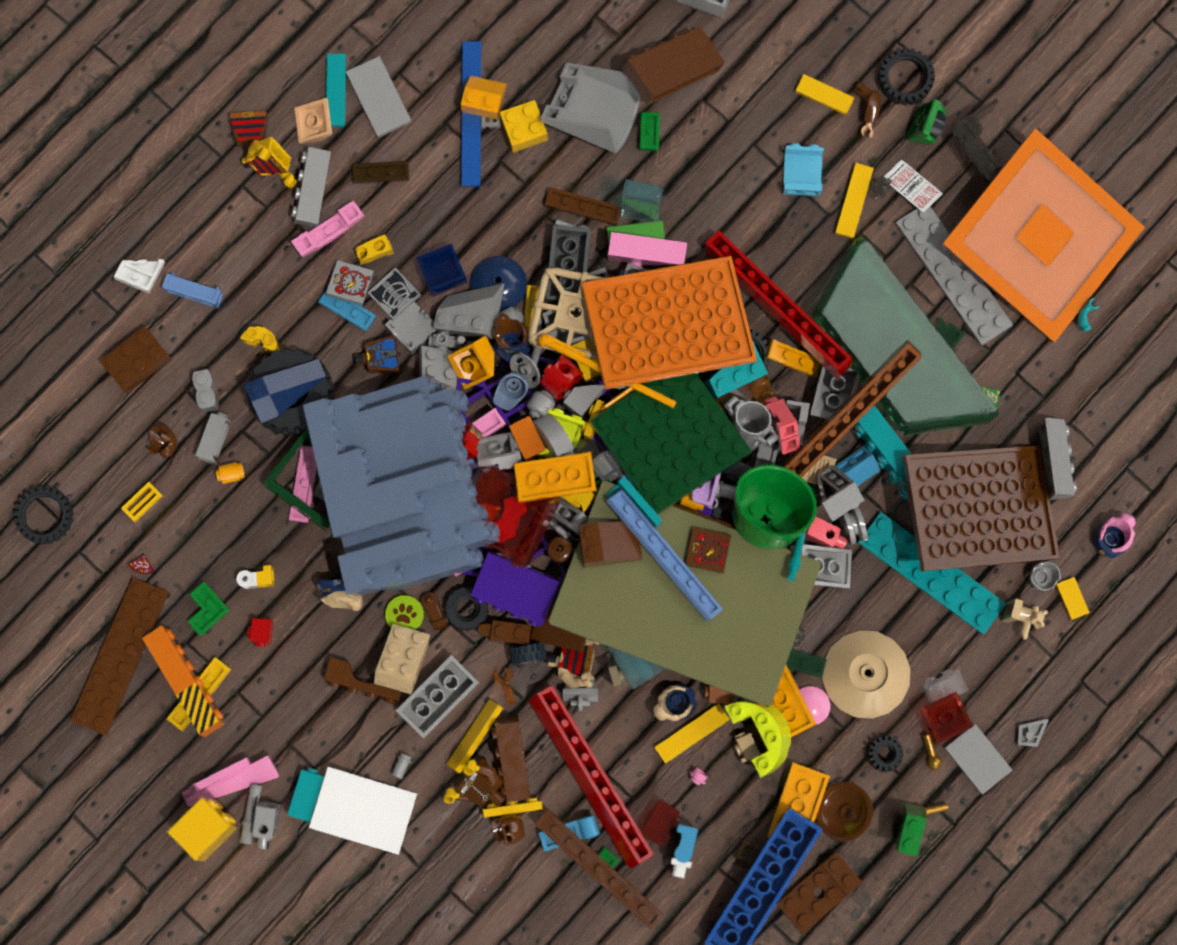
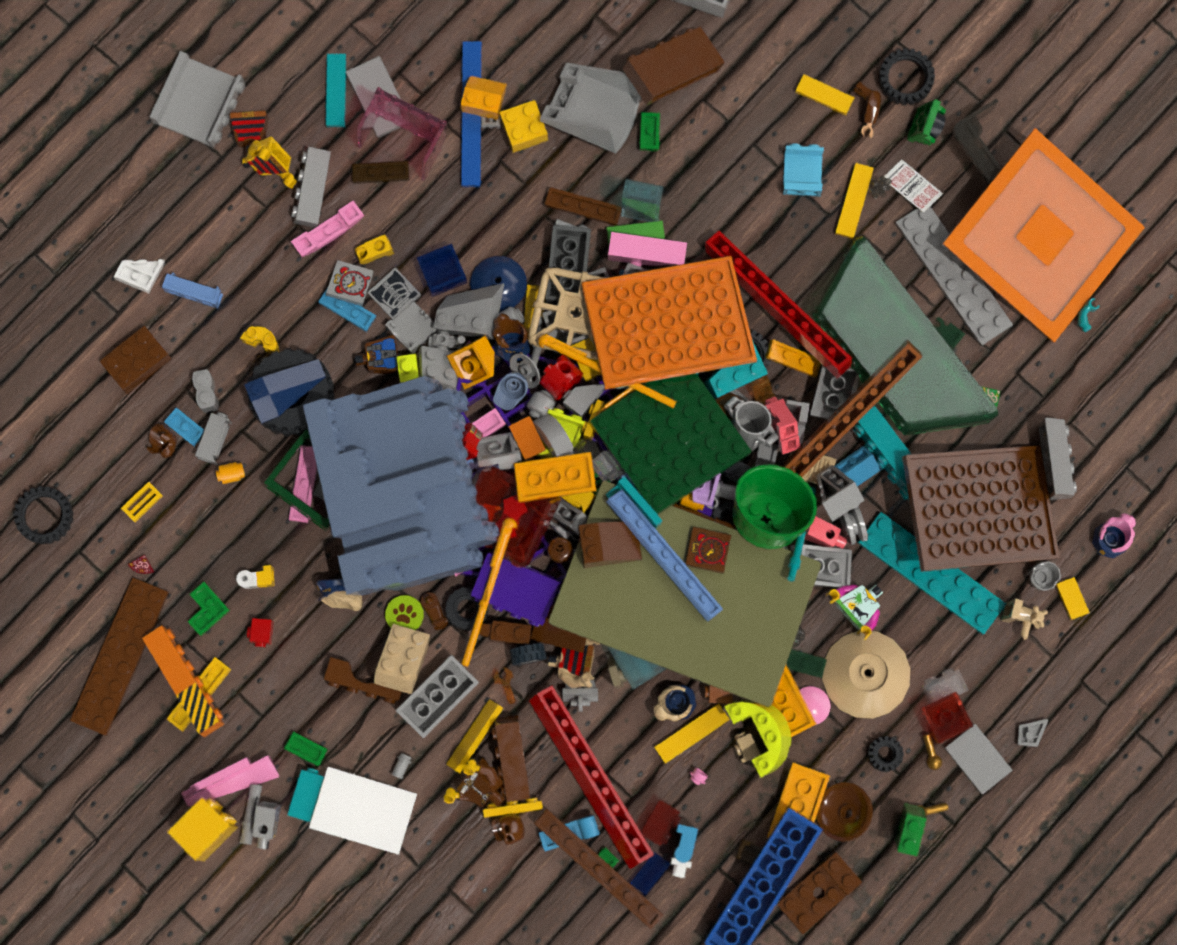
light nougat slope [294,98,332,144] -> none
none -> light grey panel [150,51,245,148]
none -> dark azure plate [164,408,205,447]
none -> green plate [284,732,328,767]
none -> clear pink windscreen [357,87,447,181]
none -> neon yellow torso [397,354,420,383]
none -> light orange bar [461,518,517,667]
none -> clear blue panel [630,852,670,896]
none -> torso [825,584,883,640]

